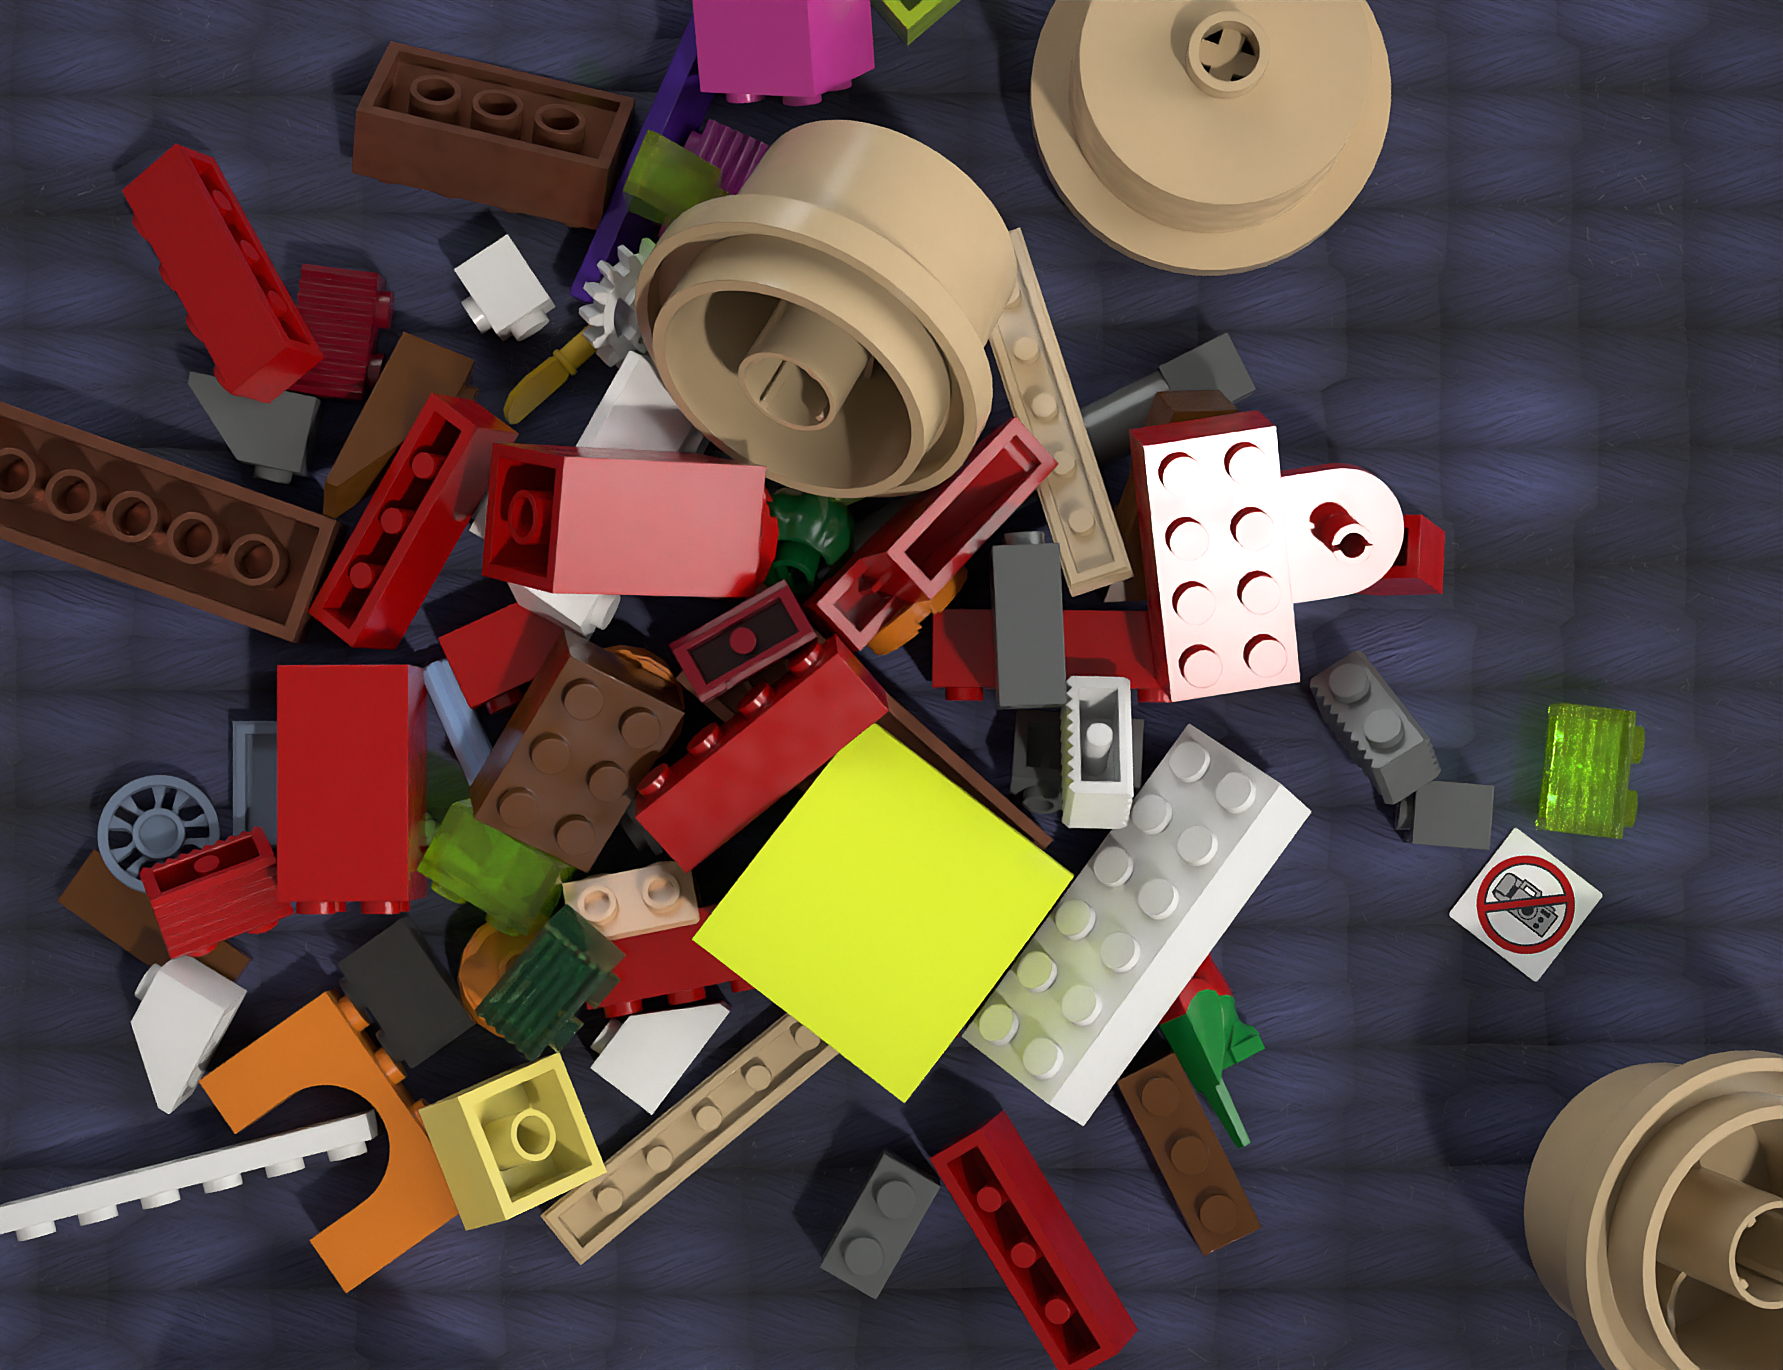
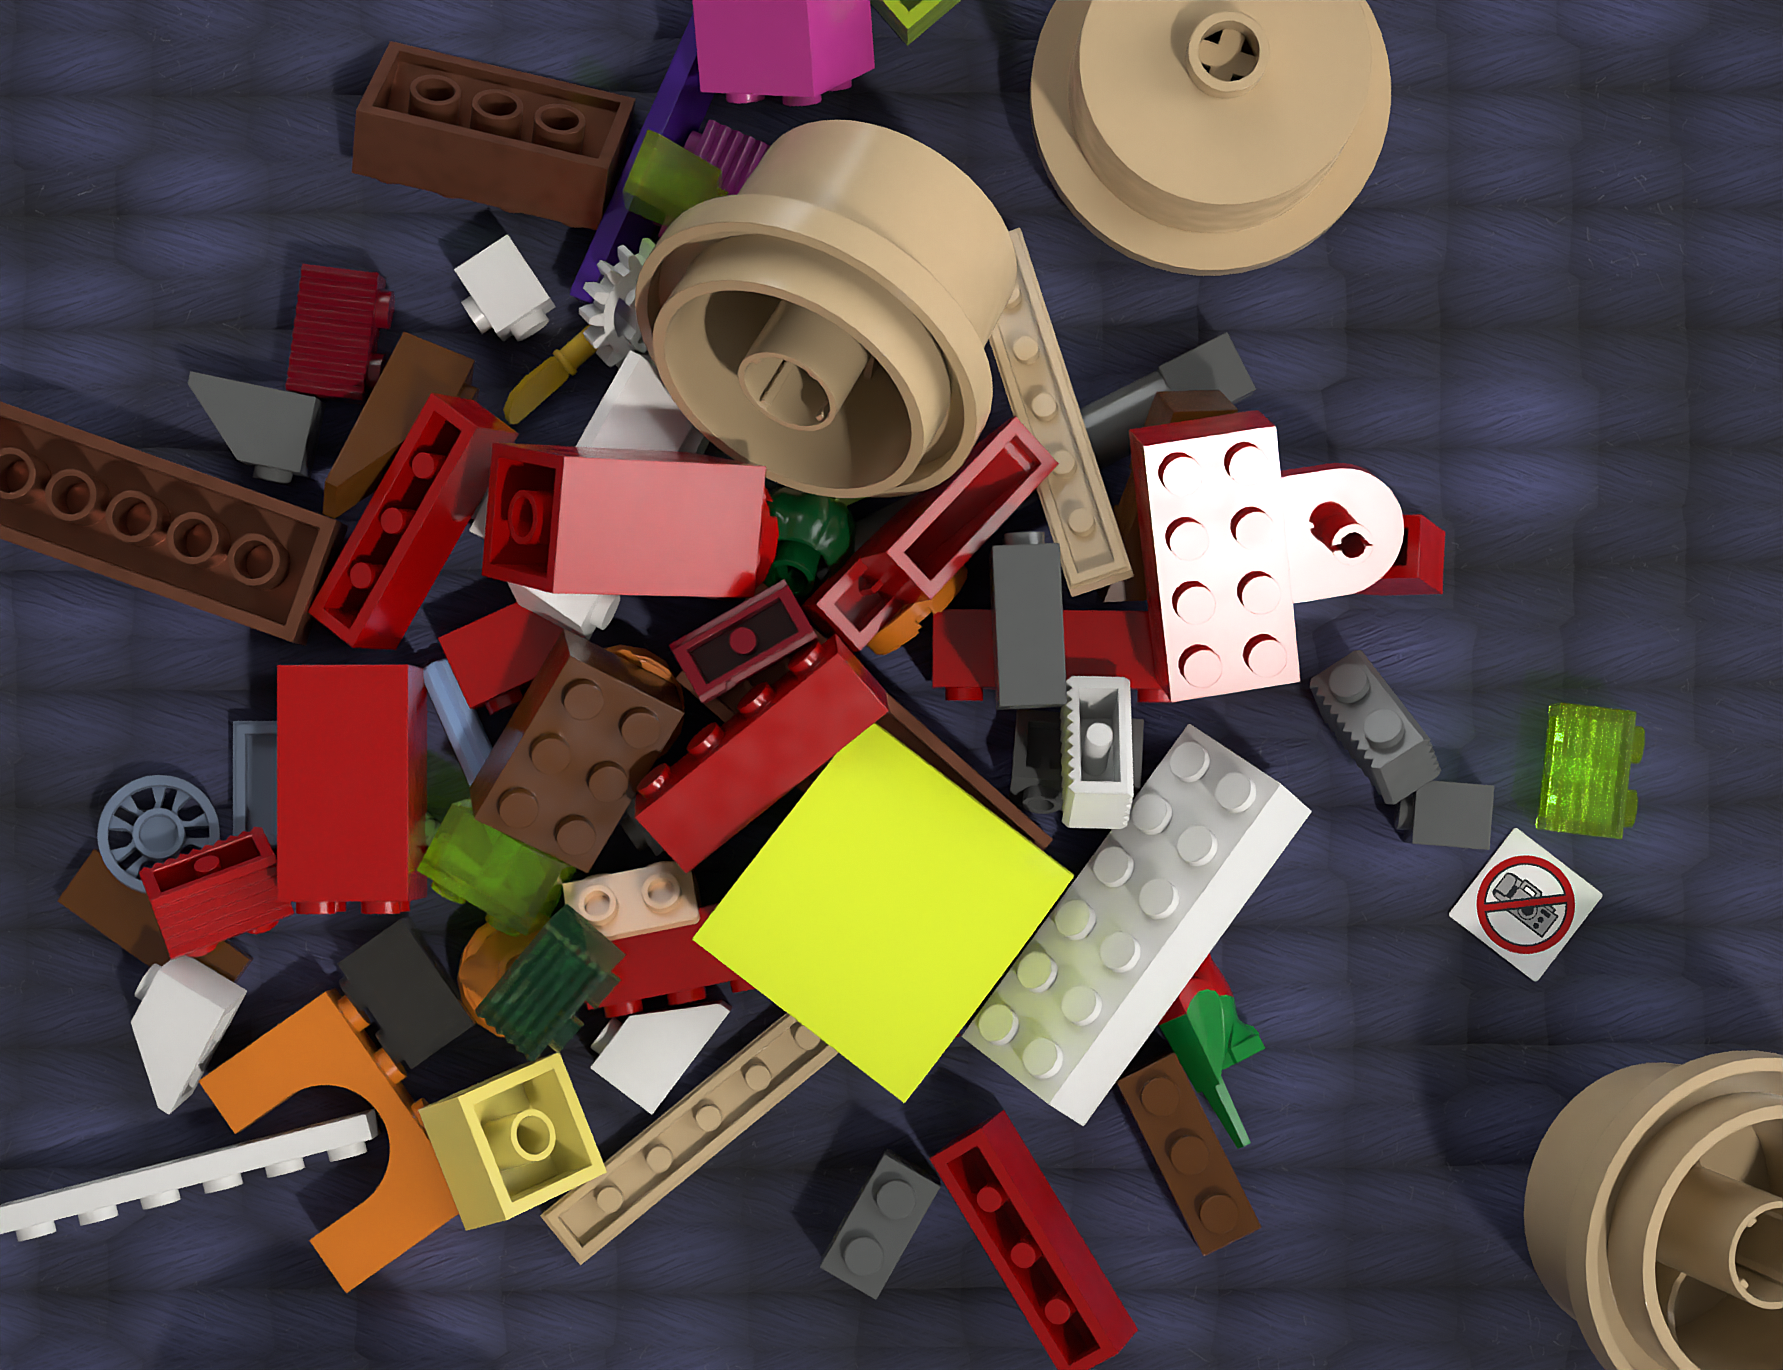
red brick [122,143,324,404] -> none

